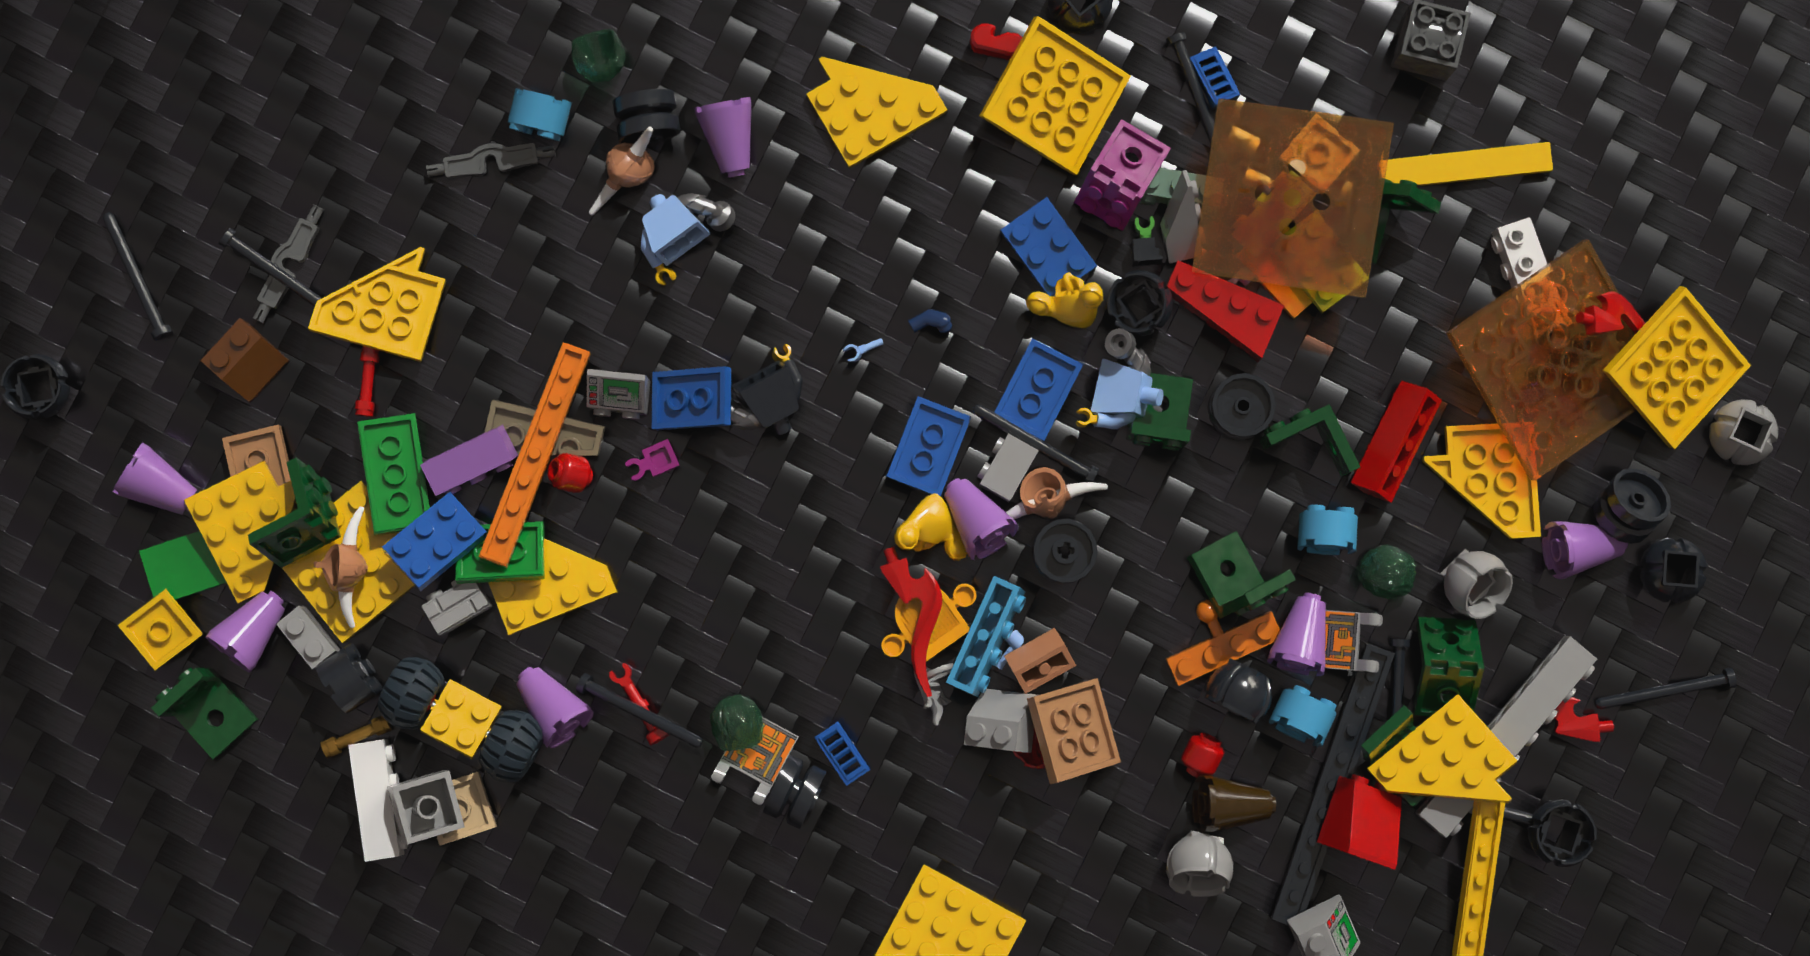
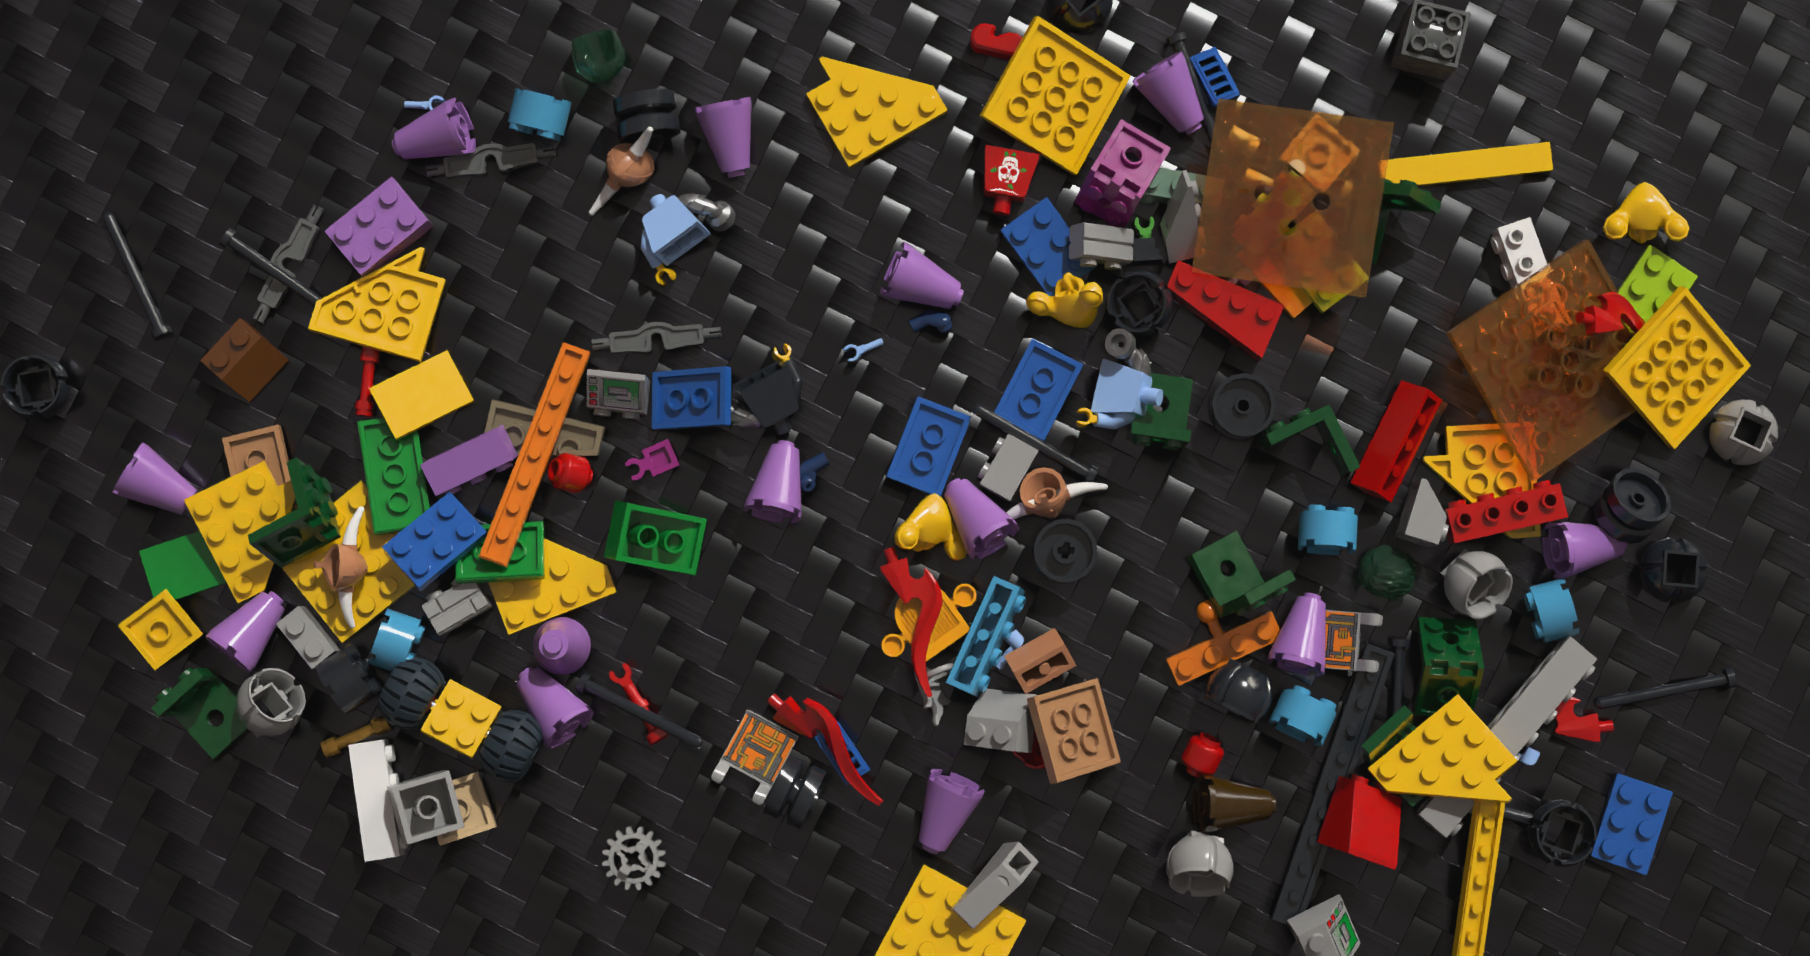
clear green hair [710,695,764,751] -> none
none -> light grey piece [236,668,306,738]
none -> medium lavender brick [325,176,433,277]
none -> dark azure brick [368,609,426,672]
none -> yellow tile [369,350,474,441]
none -> medium lavender cone [392,98,476,159]
none -> light blue hand [404,96,444,111]
none -> medium lavender cone [532,617,591,675]
none -> dark grey piece [592,322,722,354]
none -> light grey gear [602,826,666,890]
none -> green slope [604,500,707,575]
none -> medium lavender cone [744,440,802,523]
none -> red piece [767,693,883,806]
none -> dark blue arm [800,452,830,492]
none -> medium lavender cone [880,242,964,309]
none -> medium lavender cone [918,769,985,854]
none -> light grey slope [952,842,1039,929]
none -> red torso [984,145,1040,216]
none -> light grey brick [1069,222,1134,270]
none -> medium lavender cone [1132,51,1204,135]
none -> light grey slope [1394,478,1449,548]
none -> red brick [1444,480,1568,545]
none -> light blue hand [1518,747,1540,766]
none -> dark azure brick [1523,578,1579,643]
none -> blue plate [1588,773,1673,875]
none -> yellow head [1603,182,1689,244]
none -> lime plate [1617,245,1698,337]

